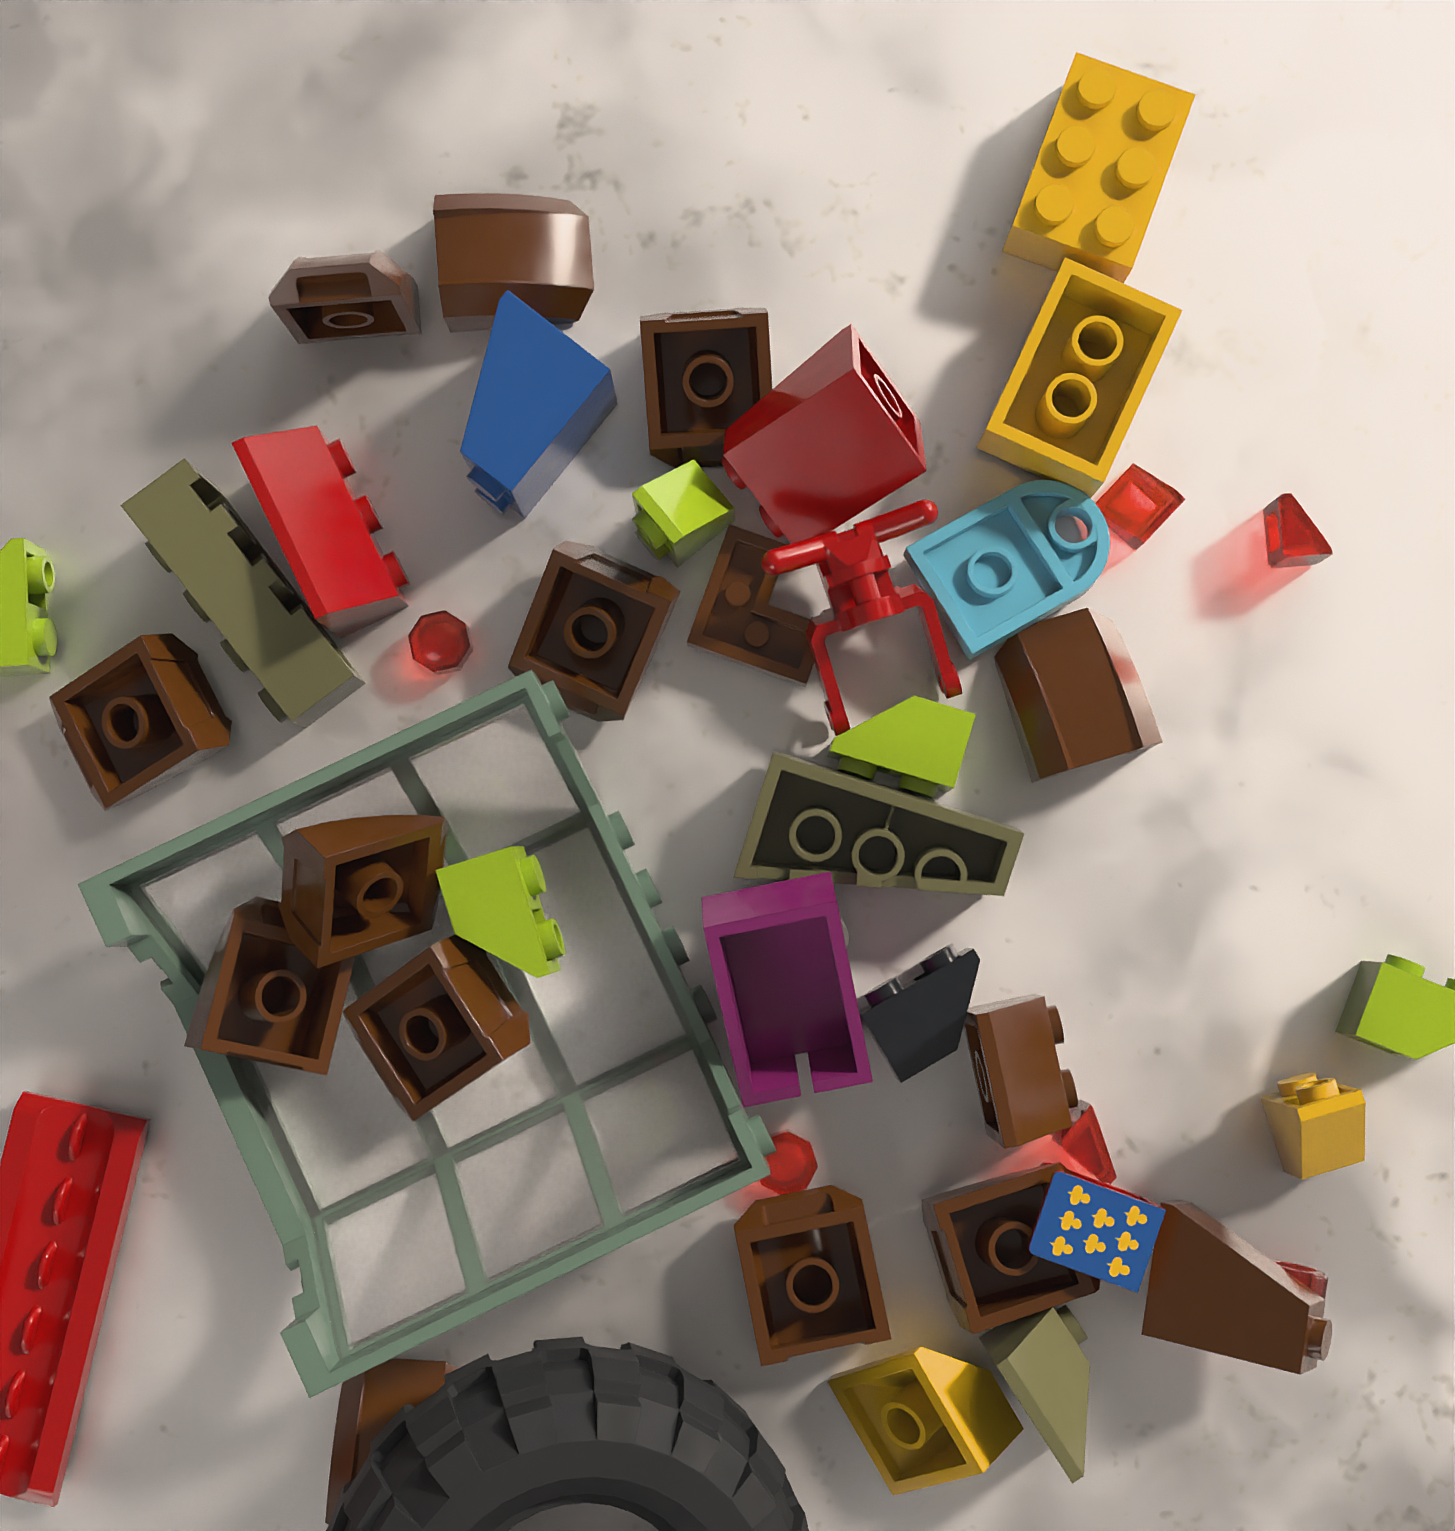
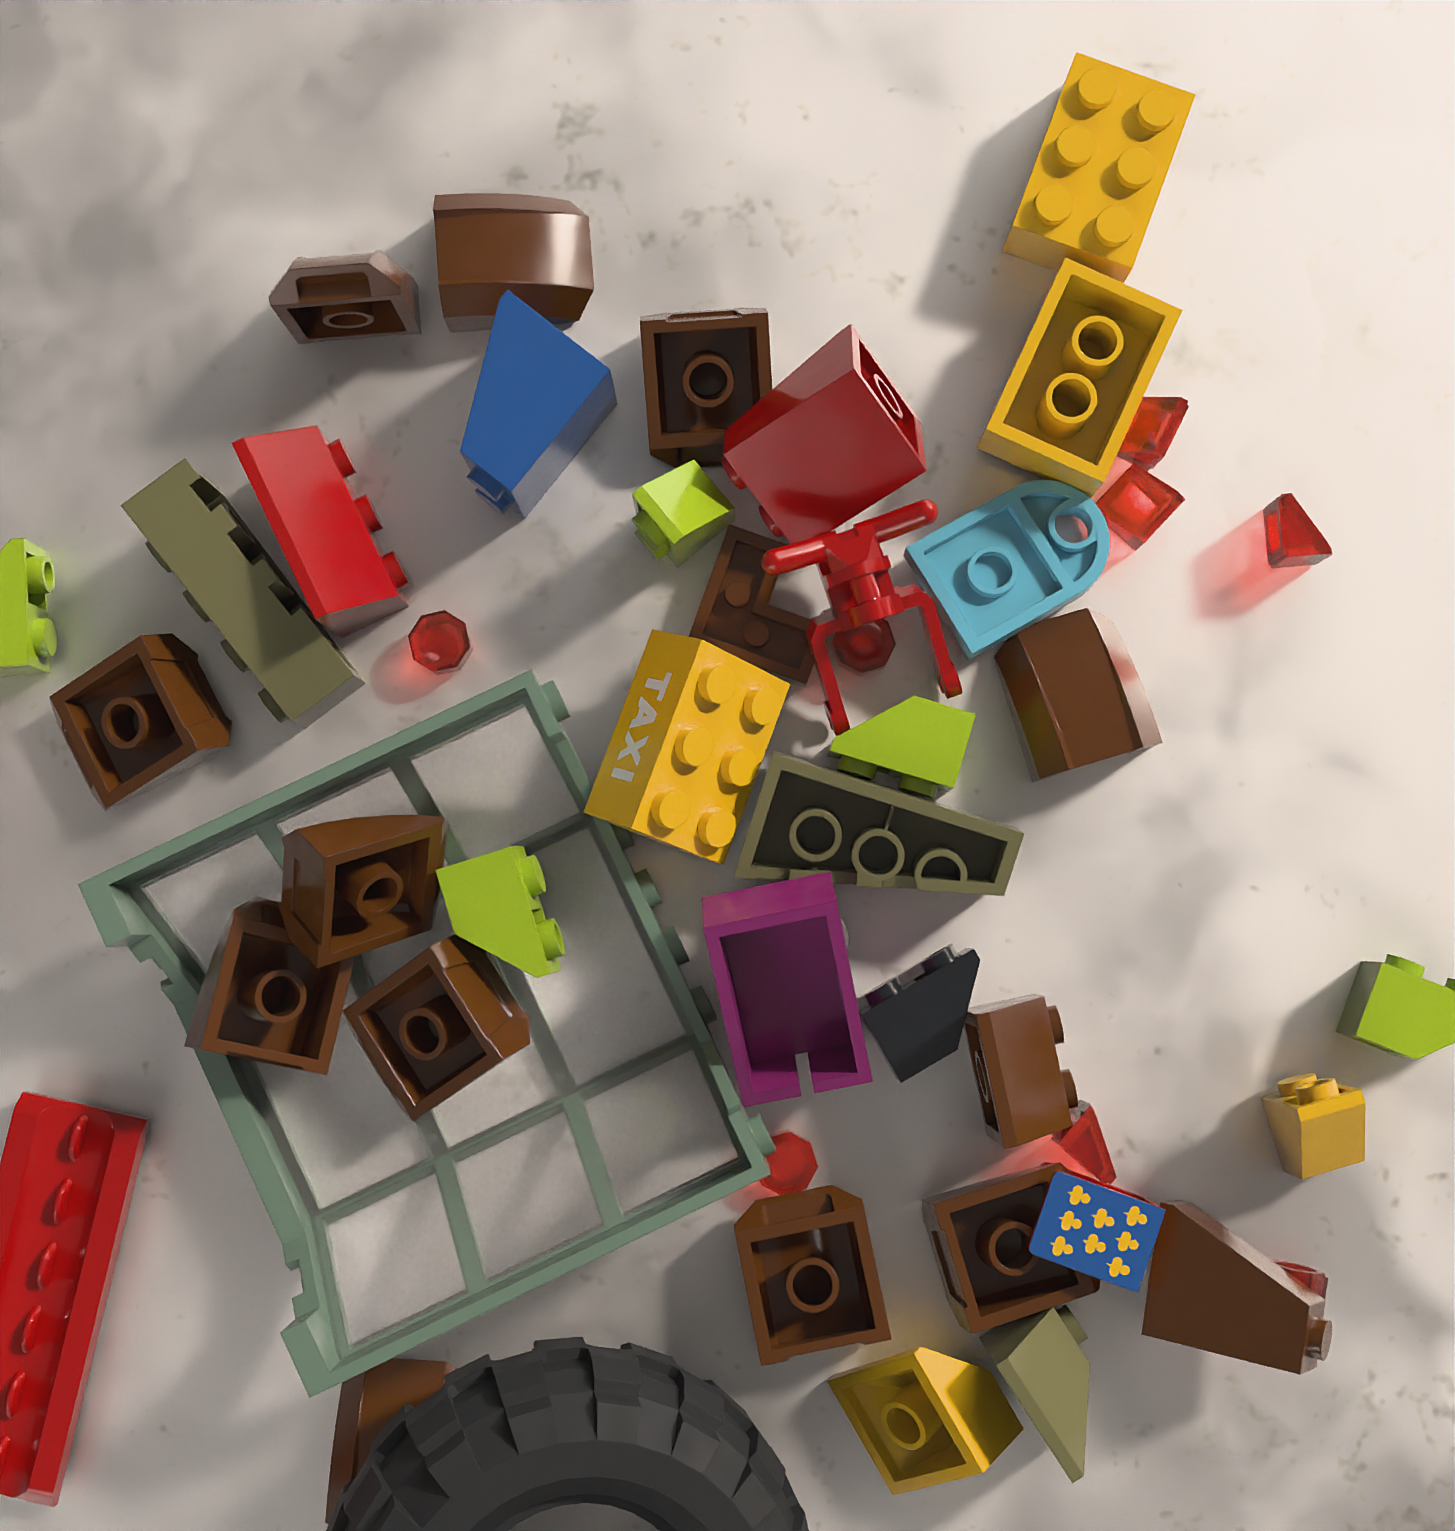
reddish brown slope [508,540,681,722] -> none
none -> yellow brick [583,629,790,865]
none -> clear red tile [831,619,896,676]
none -> clear red slope [1116,397,1189,472]

